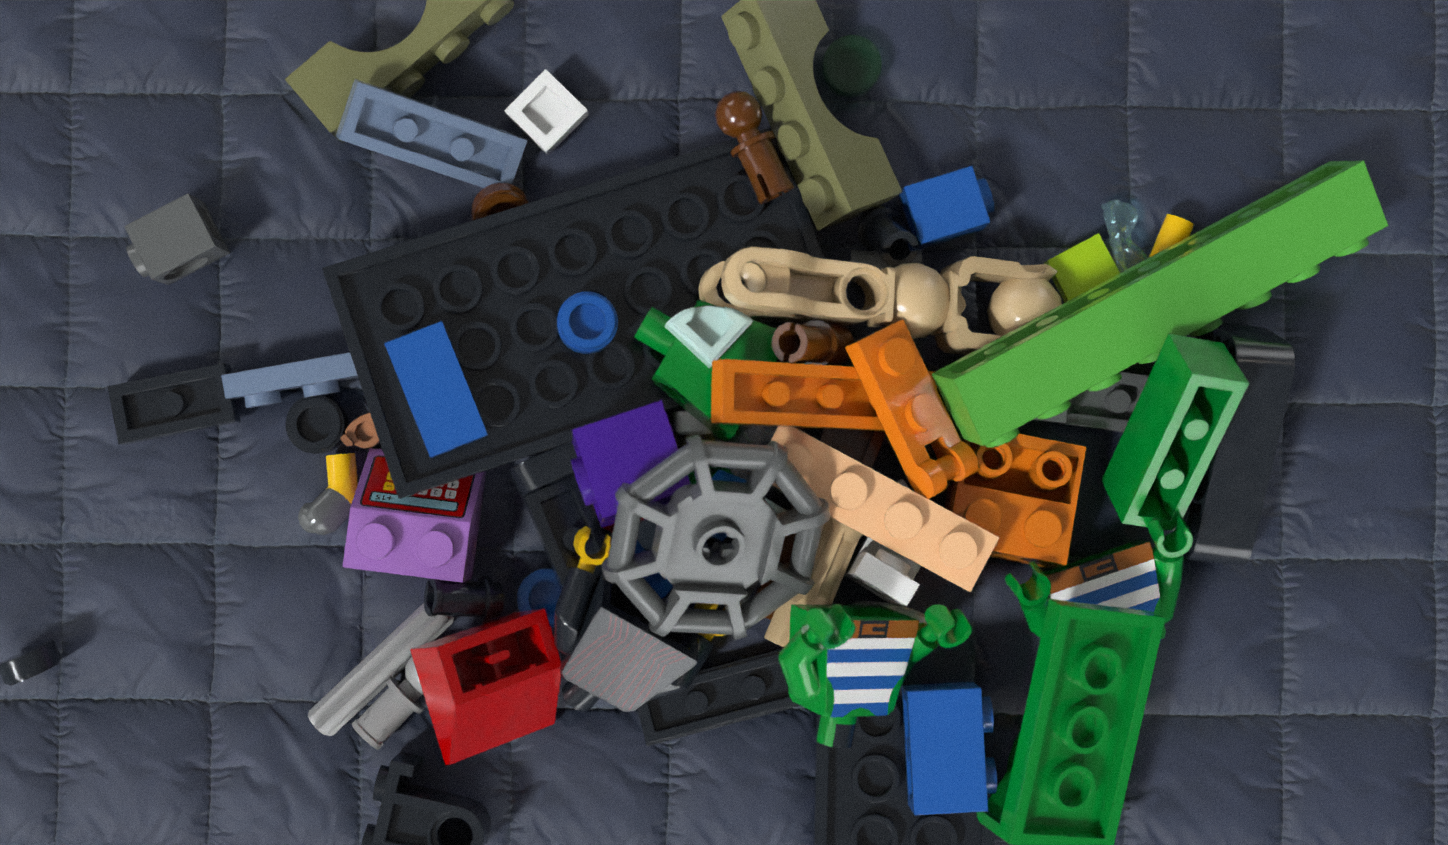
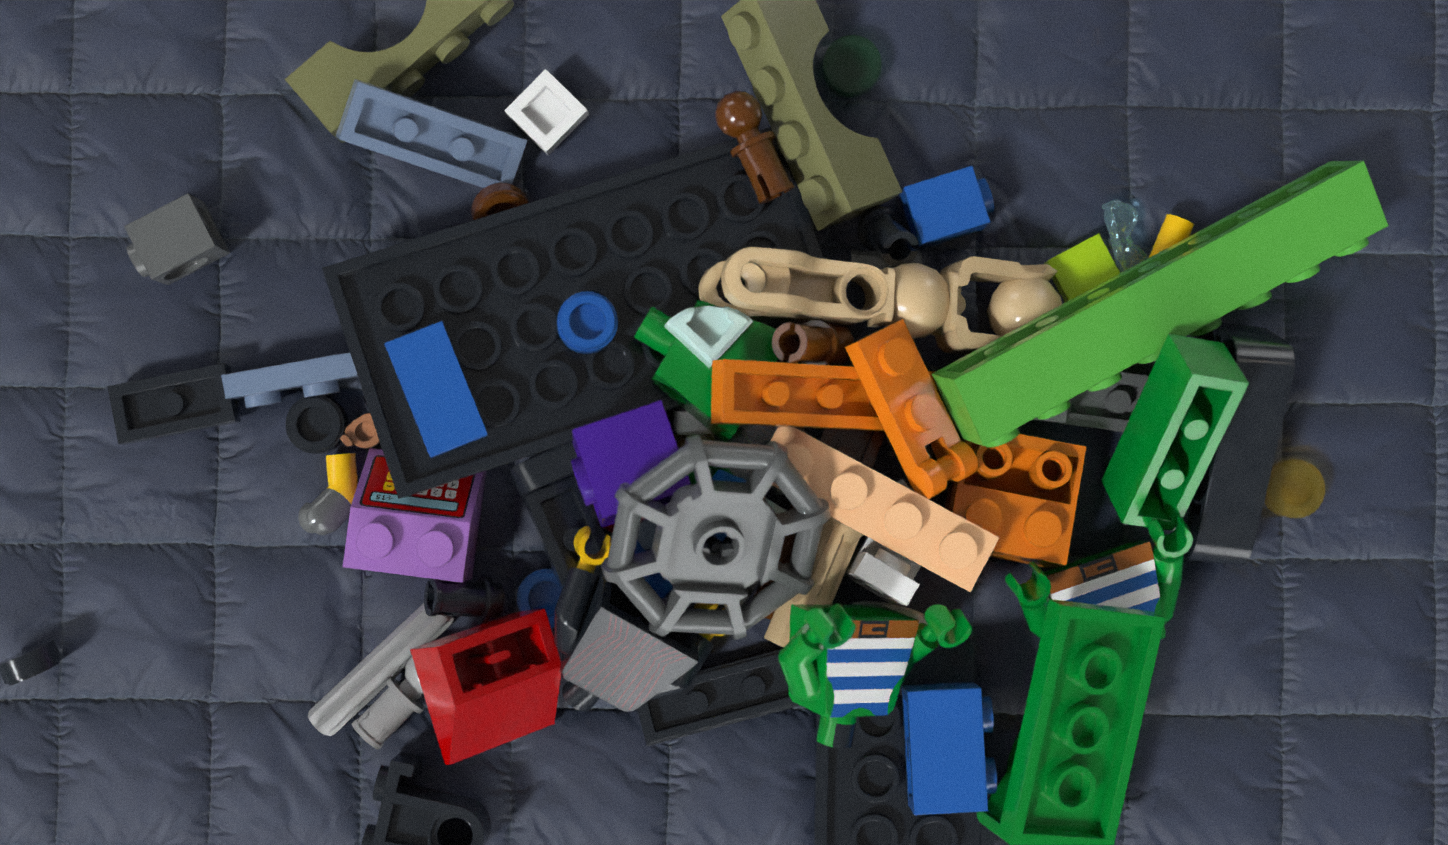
none -> clear yellow tile [1264,460,1325,518]

